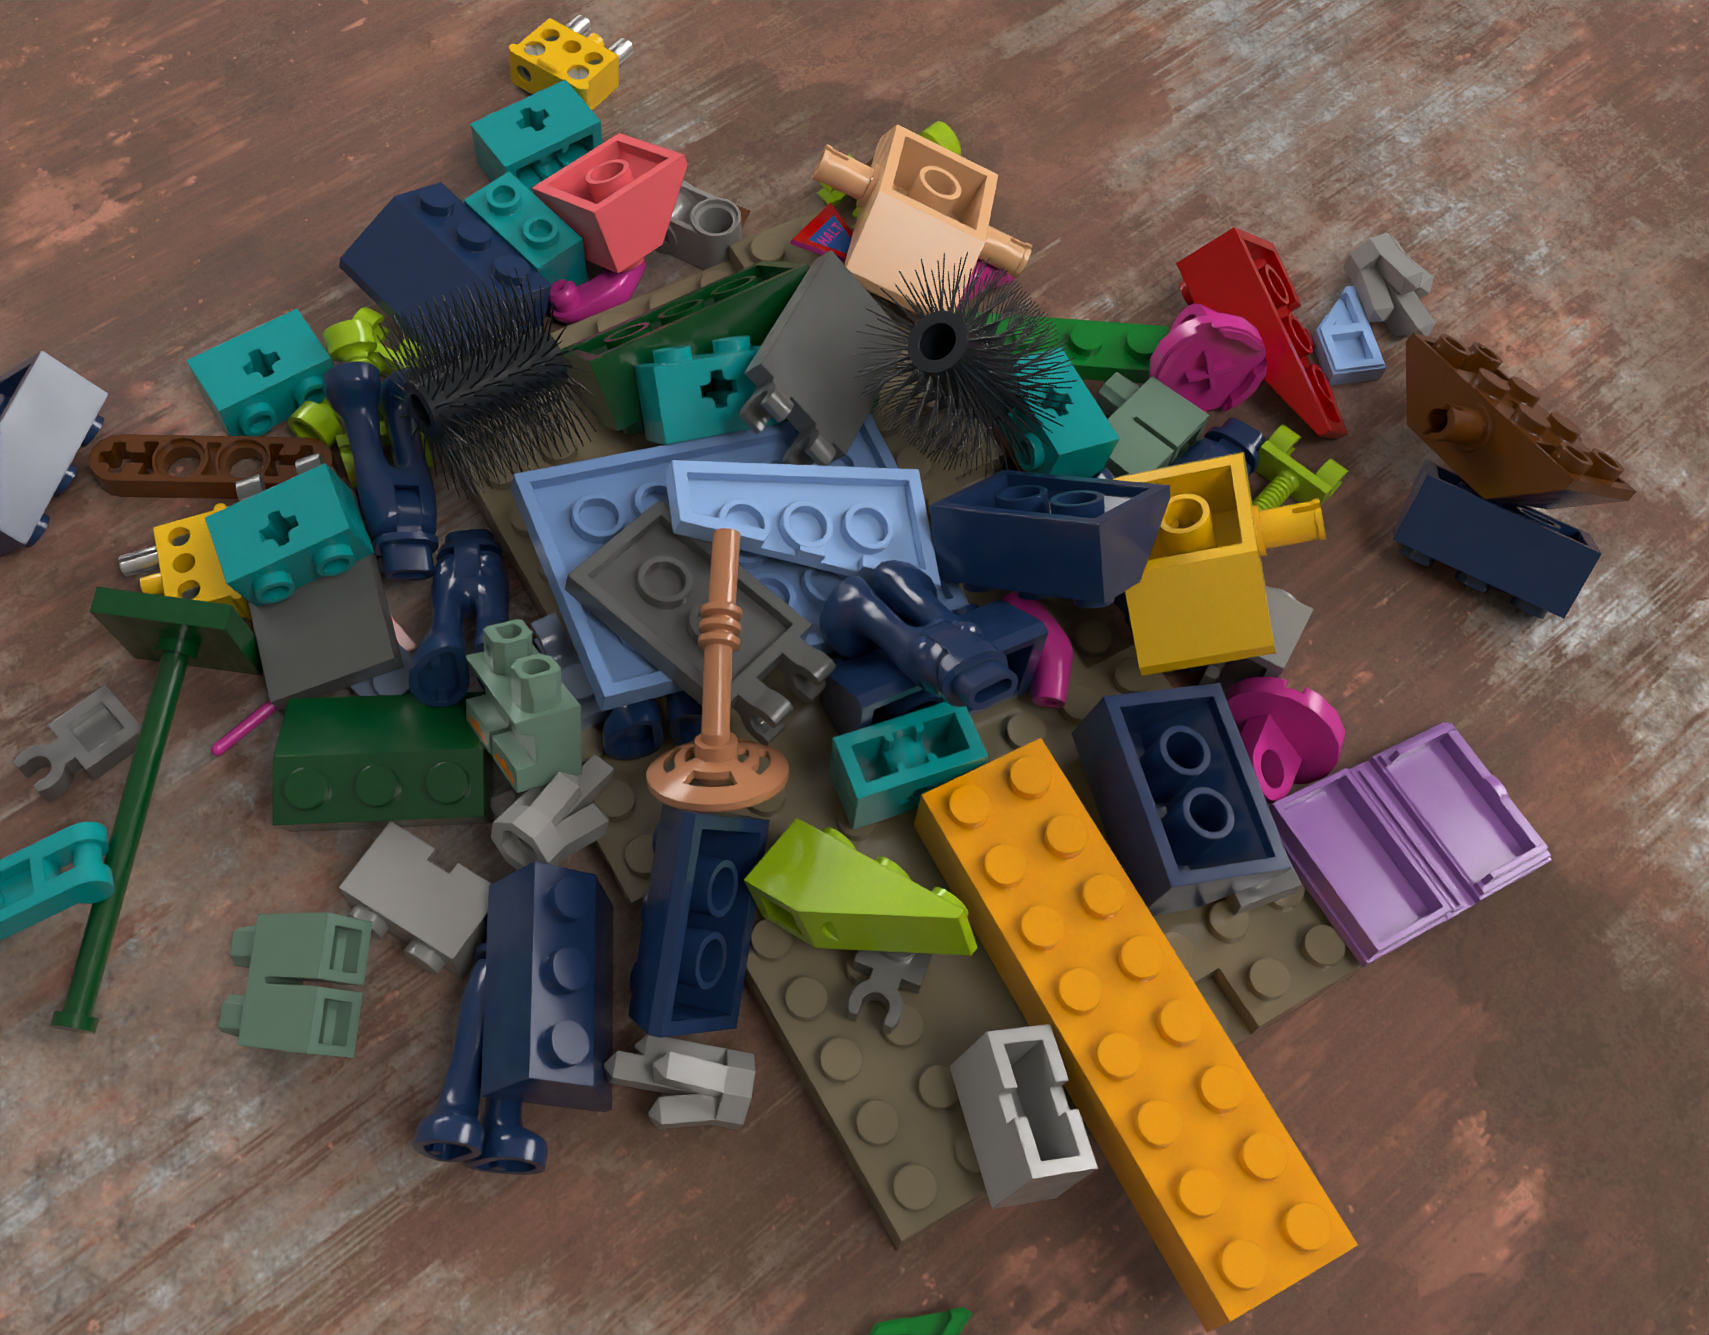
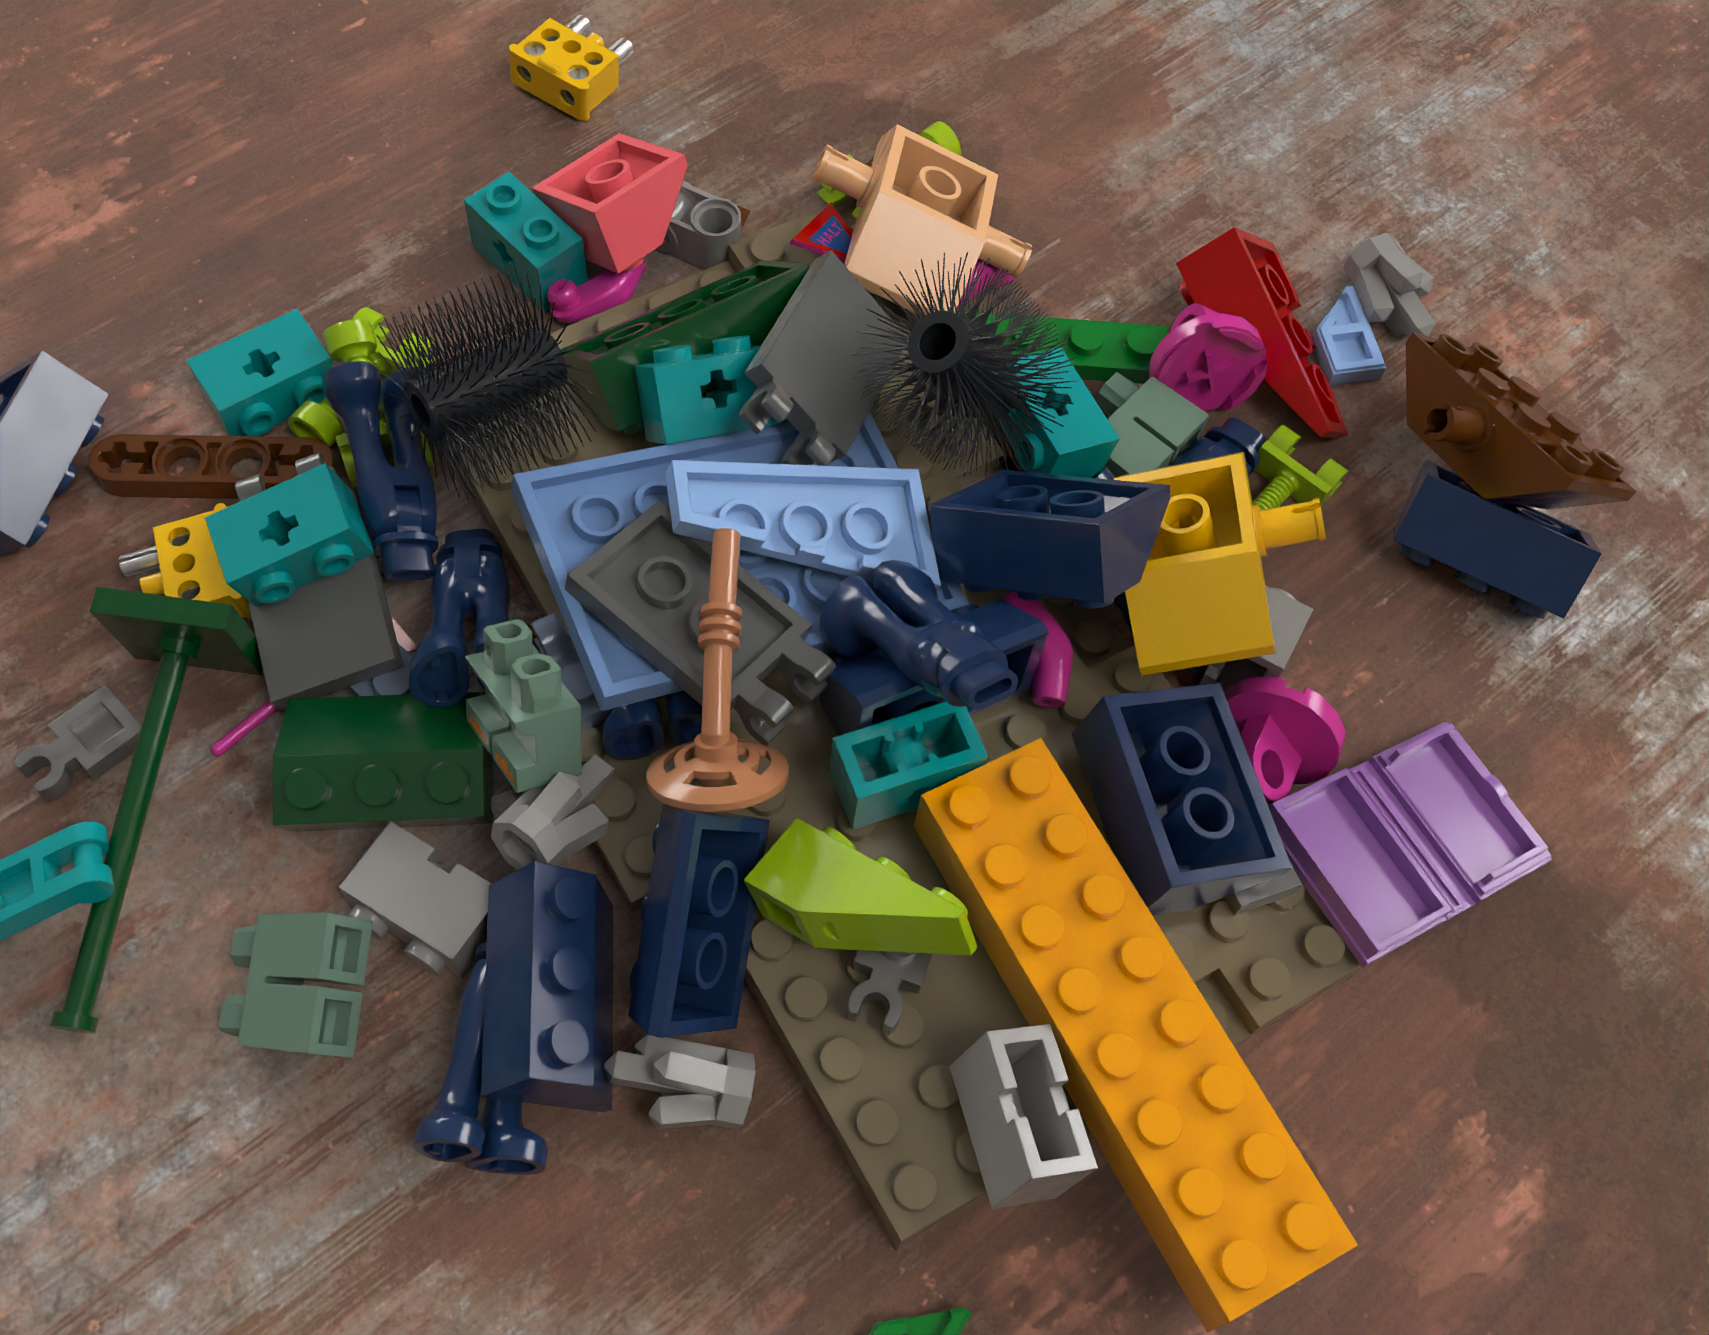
dark blue slope [339,182,552,361] -> none
teal brick [470,79,603,194] -> none

